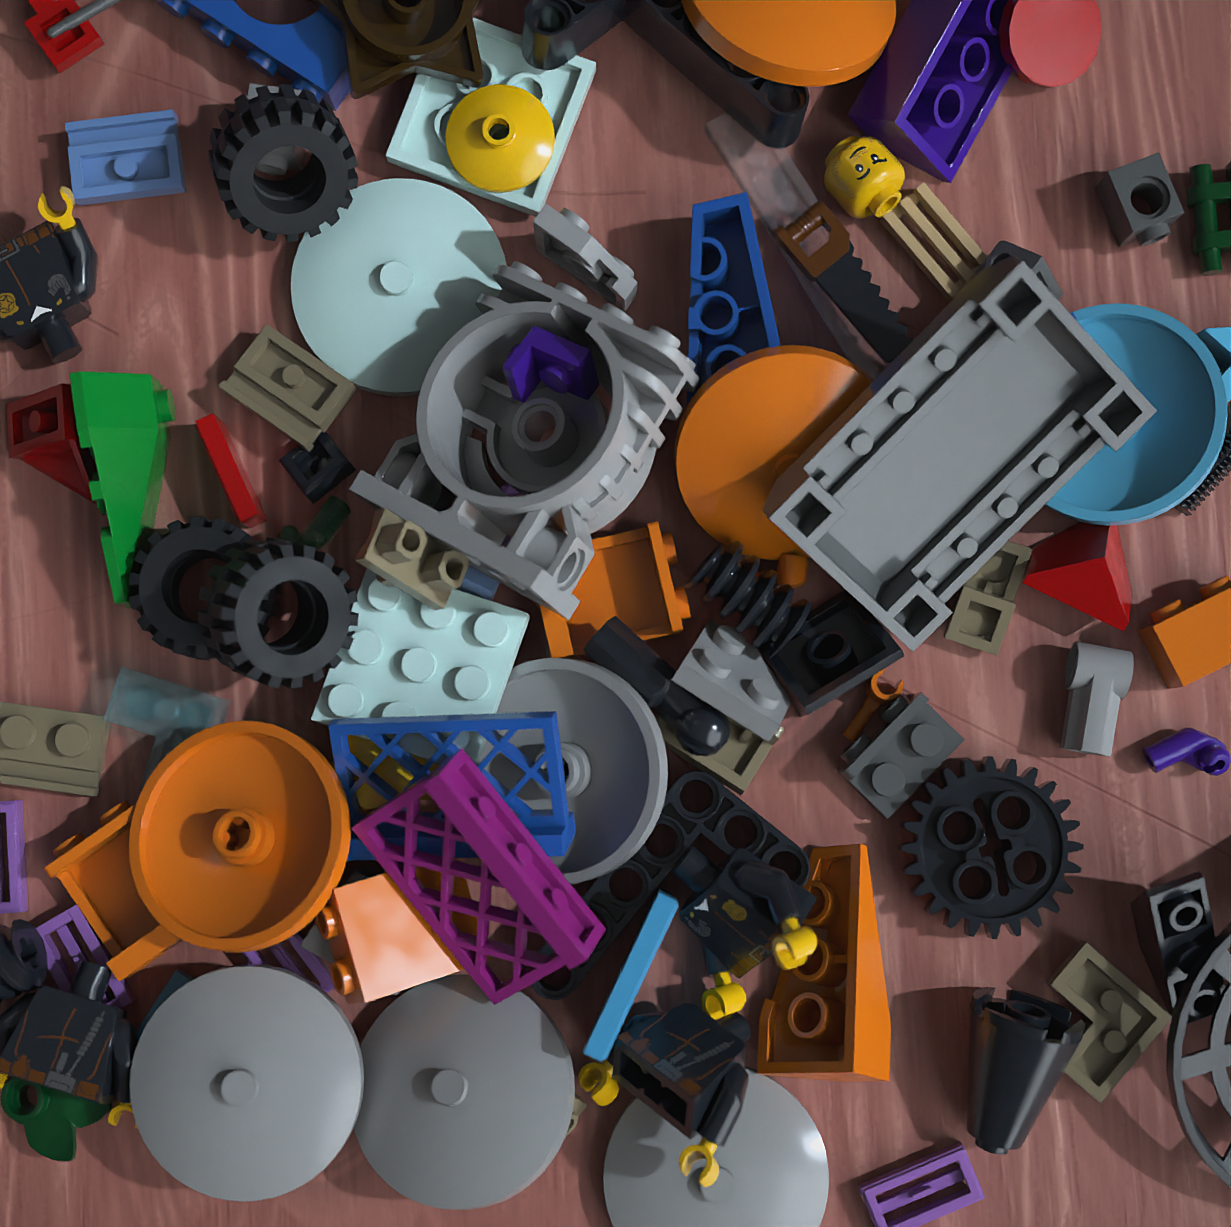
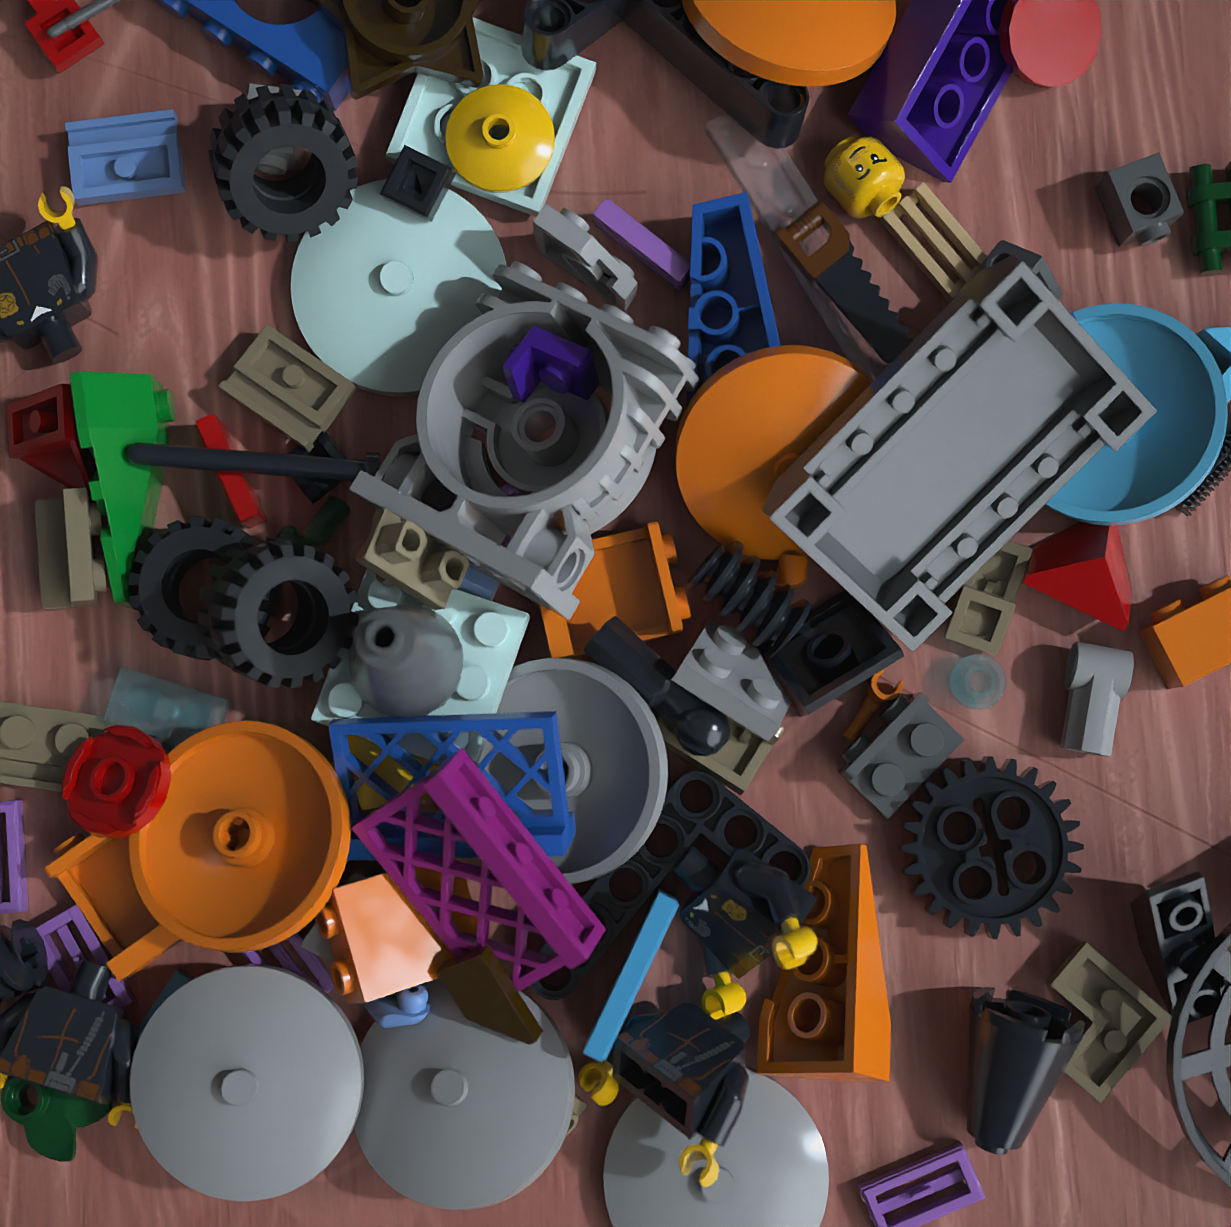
dark purple arm [1142,728,1231,776] -> none
none -> dark tan bracket [34,488,108,610]
none -> red tile [61,725,172,839]
none -> black bar [128,442,380,482]
none -> dark grey cone [349,604,463,717]
none -> medium blue arm [362,984,431,1028]
none -> black tile [380,145,456,222]
none -> dark brown tile [436,944,543,1045]
none -> medium lavender tile [593,199,691,292]
none -> clear light blue plate [949,654,1006,710]

